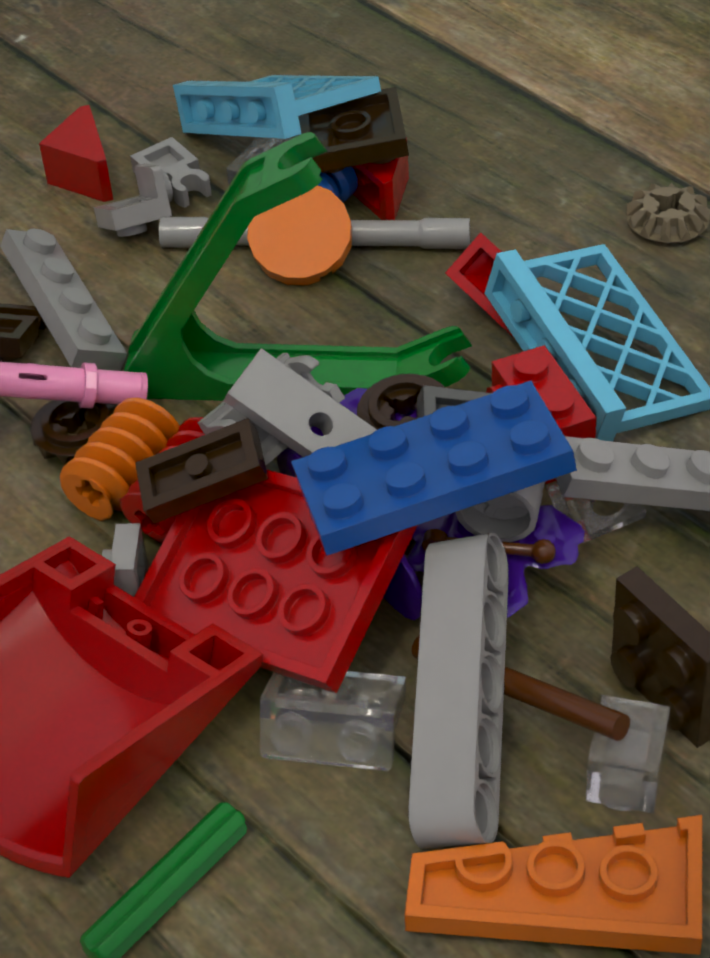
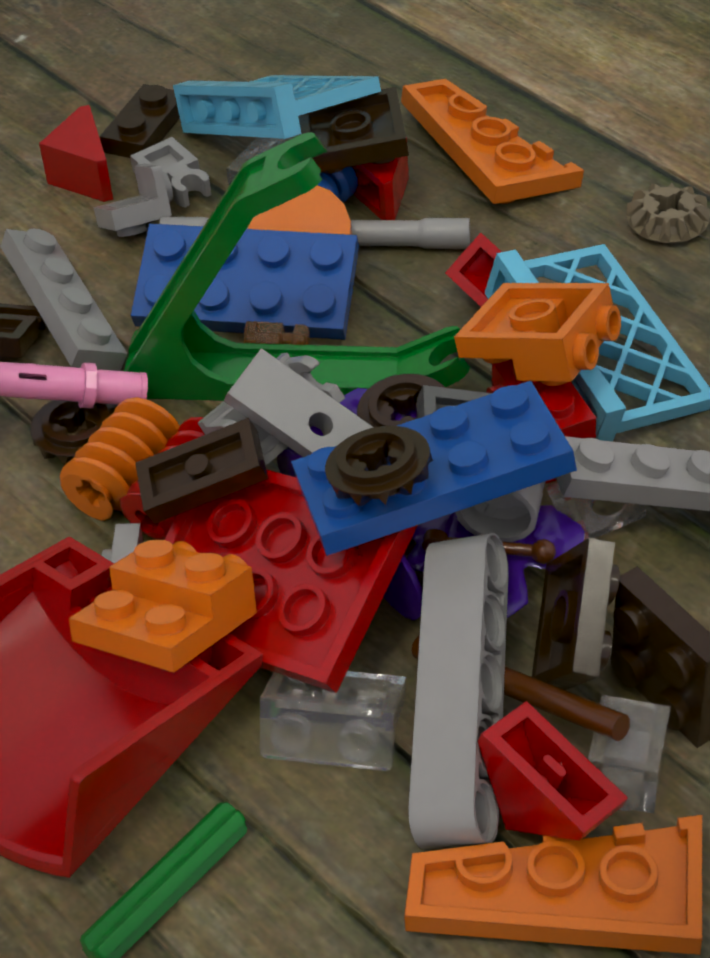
none -> orange plate [69,540,257,673]
none -> dark brown plate [100,84,180,158]
none -> blue plate [131,223,359,340]
none -> clear orange piece [244,320,310,345]
none -> dark brown gear [325,426,433,507]
none -> orange wing [401,79,584,204]
none -> orange plate [454,283,621,386]
none -> red slope [477,701,628,841]
none -> dark brown plate [532,537,620,690]

